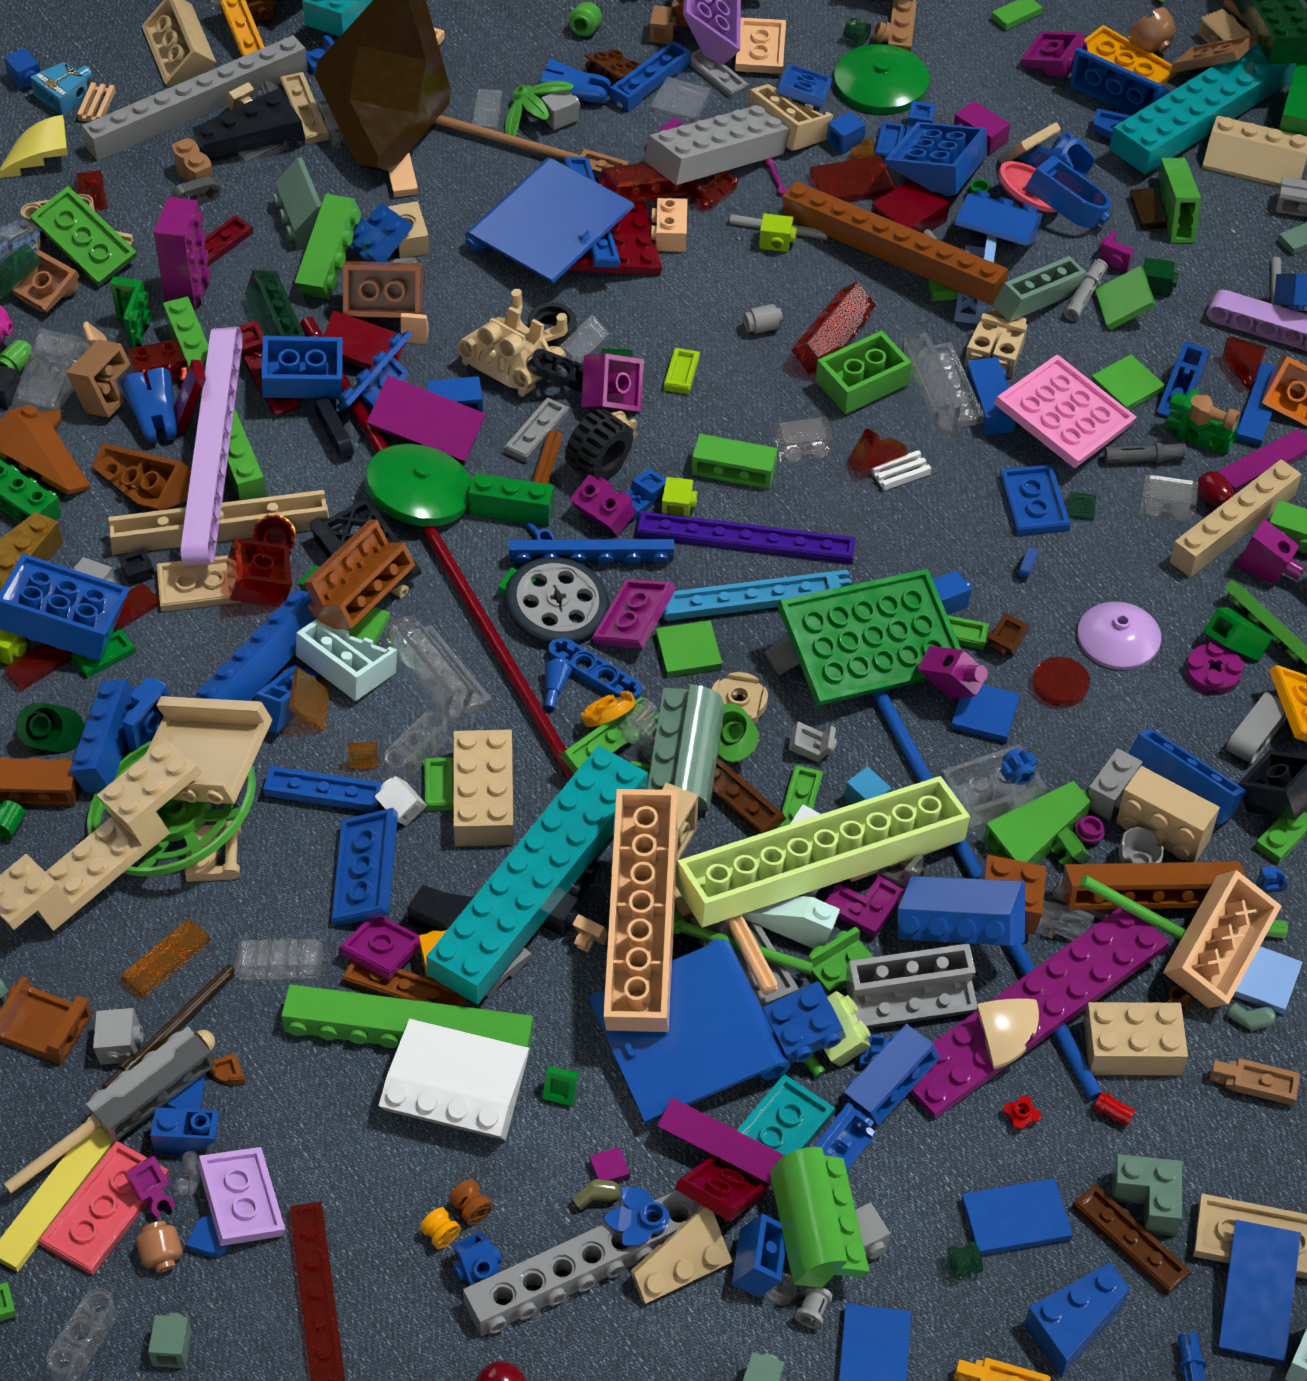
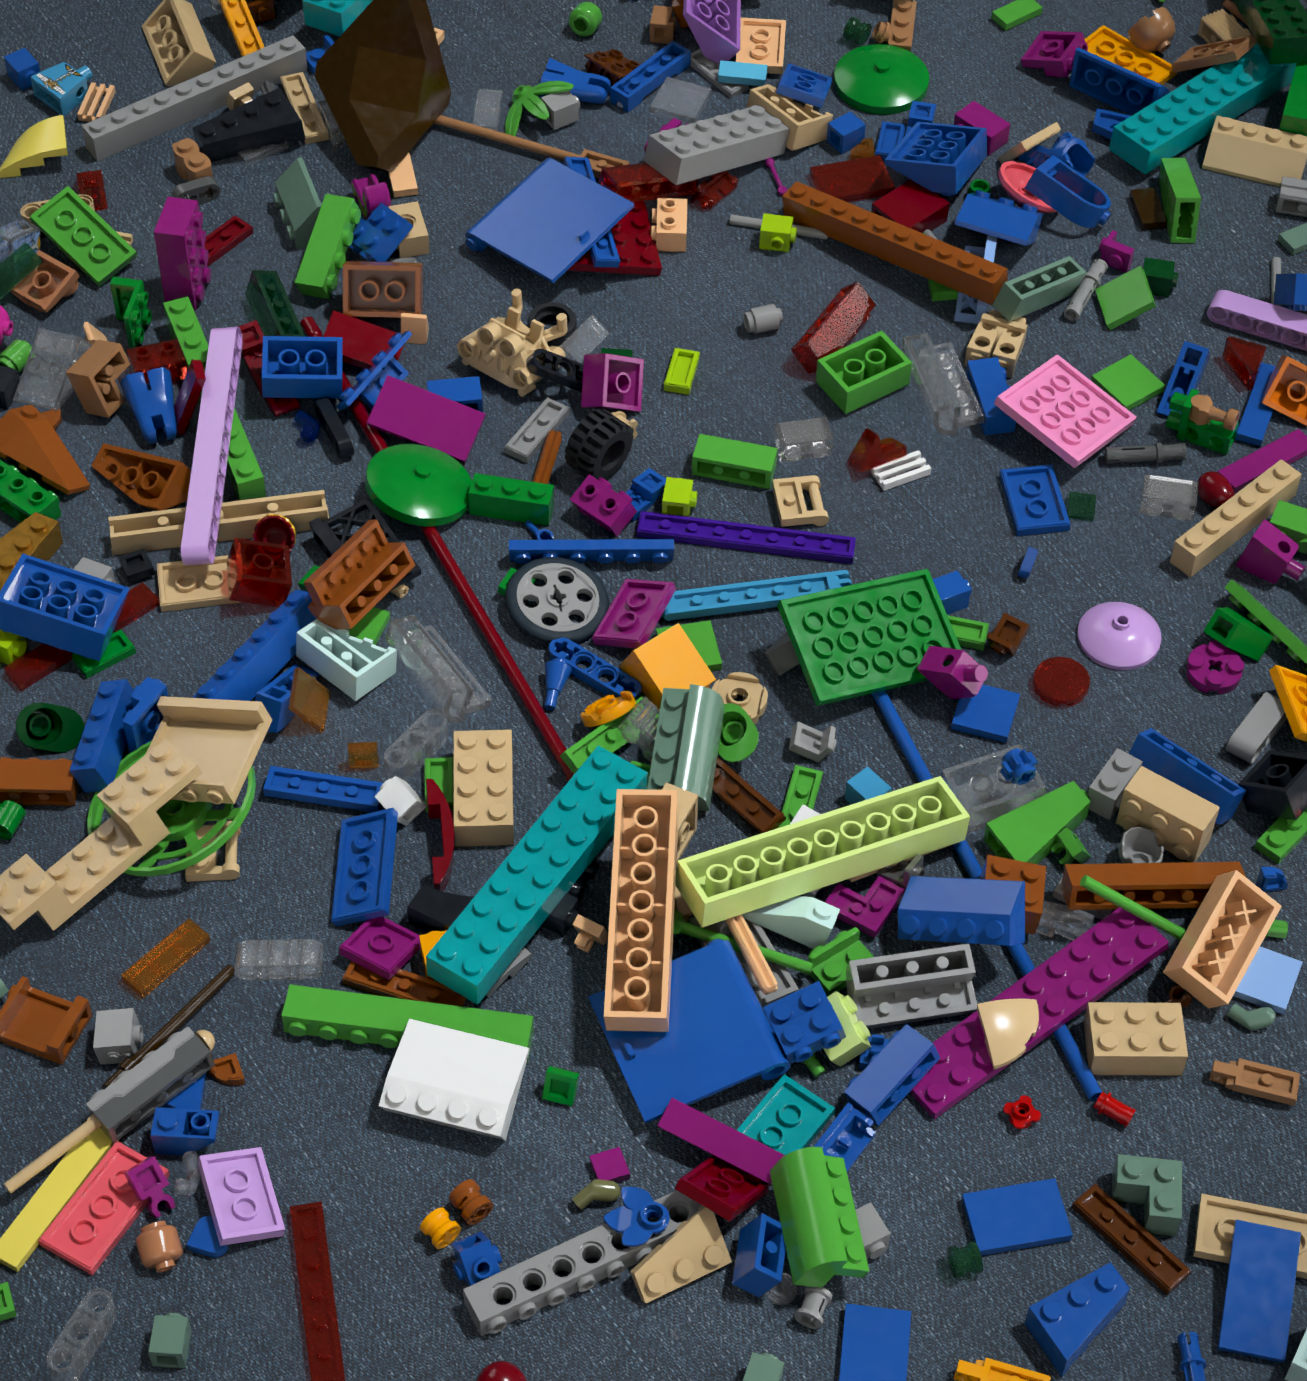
magenta plate [1075,816,1104,844] -> none
none -> clear blue arm [294,410,320,443]
none -> magenta animal [351,174,391,219]
none -> dark red slope [426,779,454,892]
none -> light orange slope [619,623,716,711]
none -> medium azure tile [718,60,768,86]
none -> tan plate [772,475,829,527]

